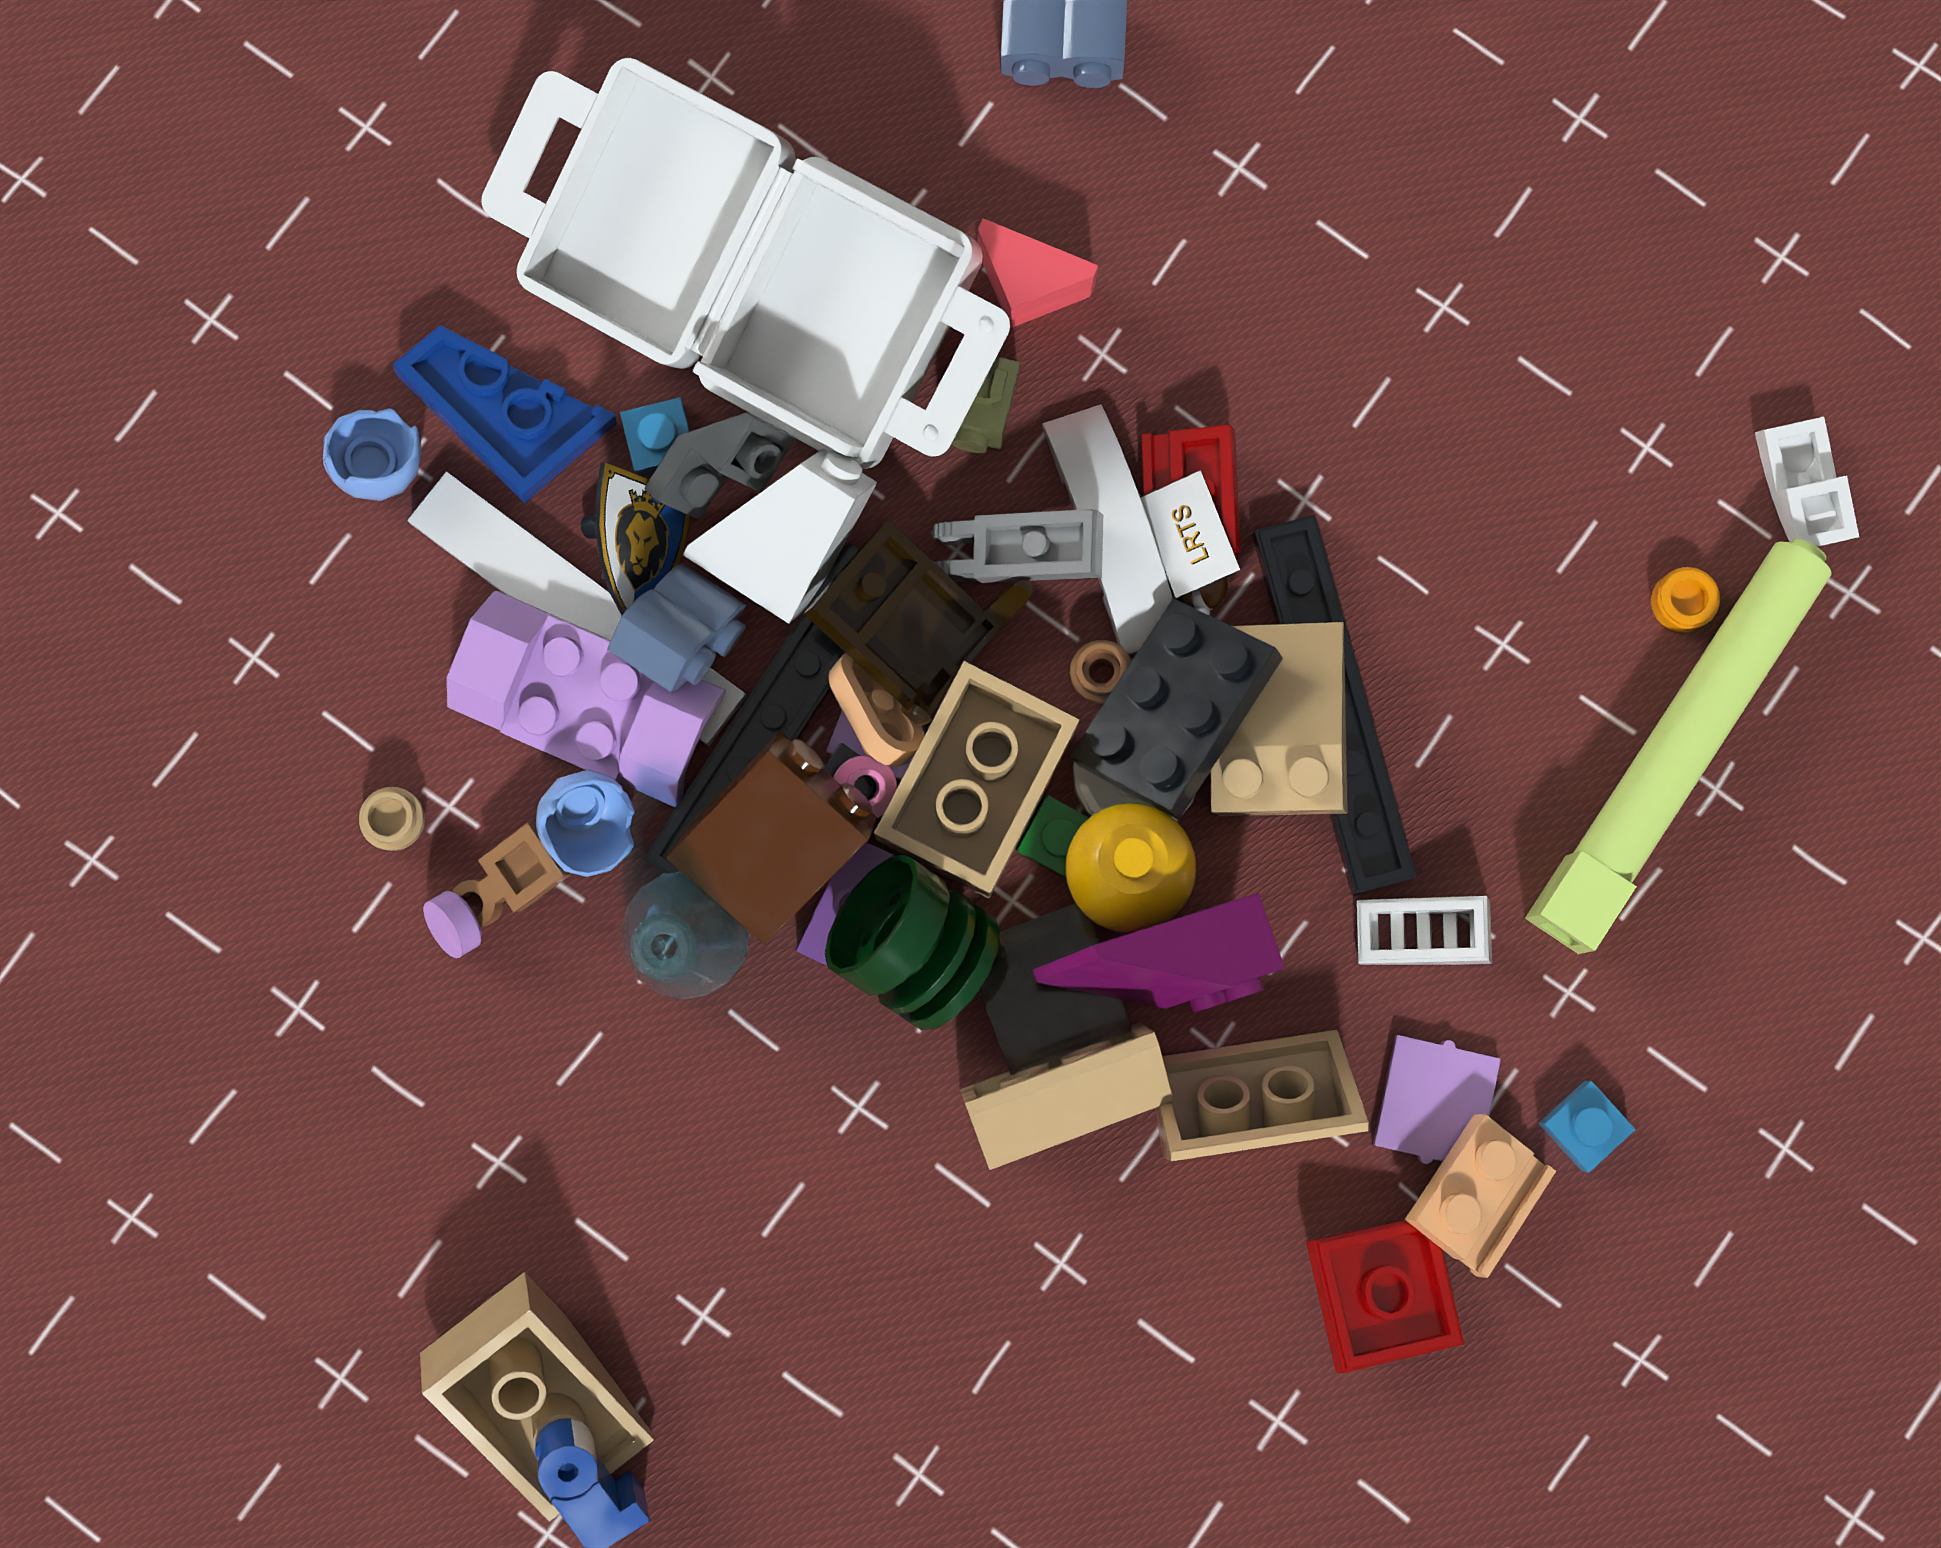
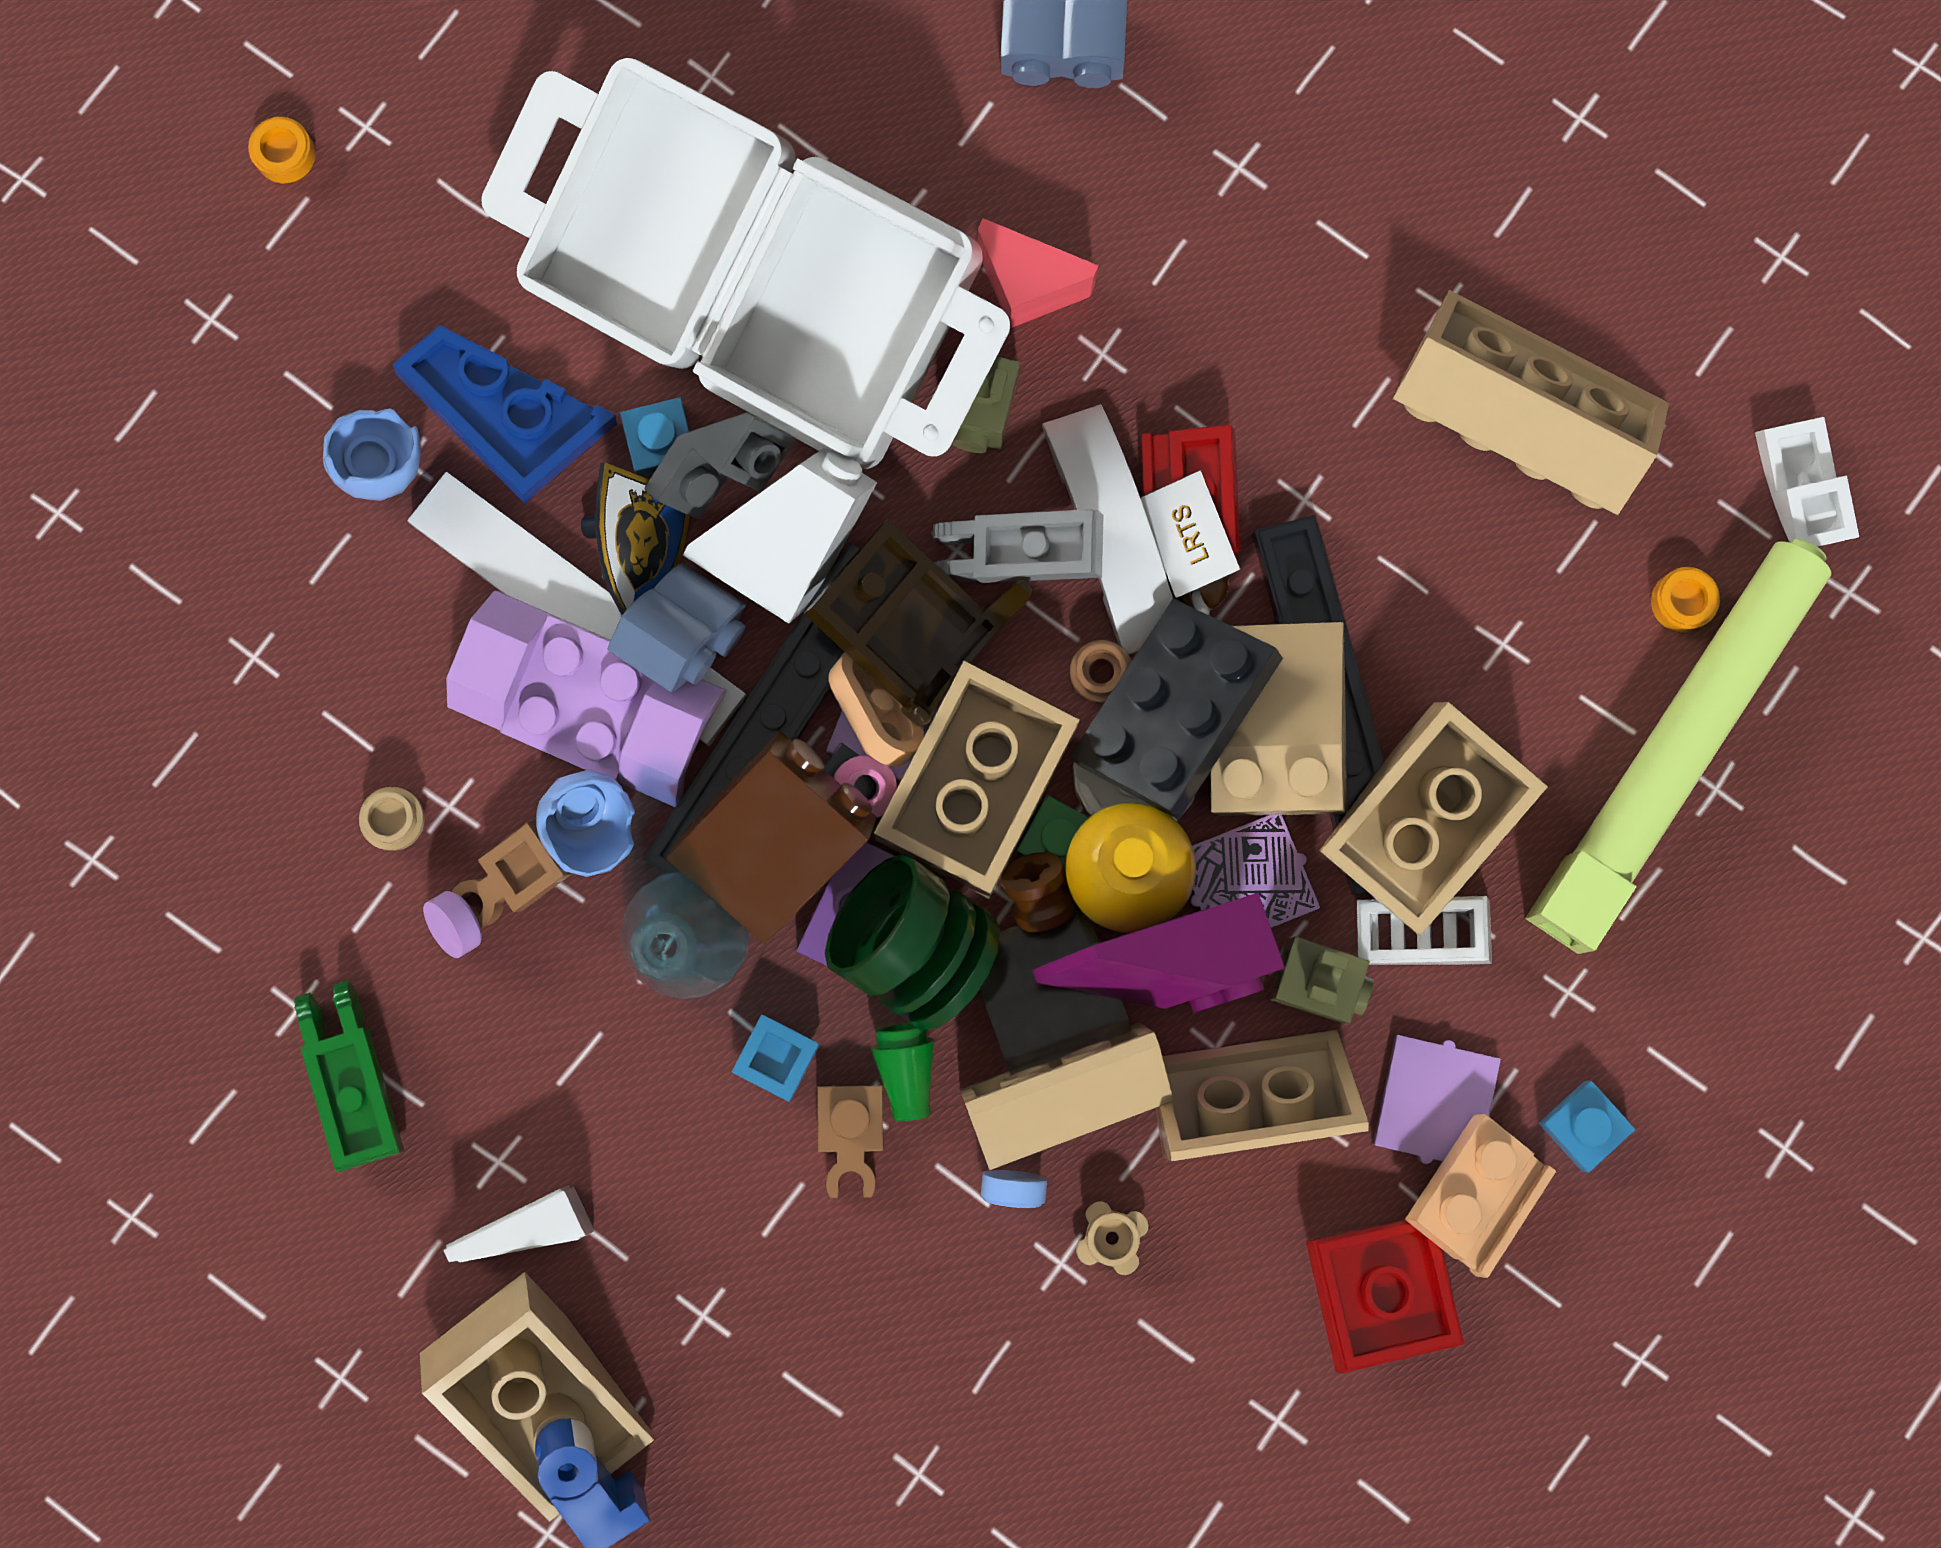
none -> light orange tile [248,117,316,184]
none -> green hinge [294,980,405,1173]
none -> white slope [443,1185,594,1262]
none -> dark azure plate [732,1014,820,1102]
none -> medium nougat plate [817,1086,884,1198]
none -> green cone [870,1023,935,1121]
none -> light blue tile [981,1170,1048,1208]
none -> reddish brown wheel [1001,852,1076,932]
none -> tan plate [1076,1201,1148,1275]
none -> lavender piece [1190,815,1320,928]
none -> olive brick [1267,936,1374,1024]
none -> tan slope [1319,702,1548,936]
none -> tan slope [1393,290,1670,515]

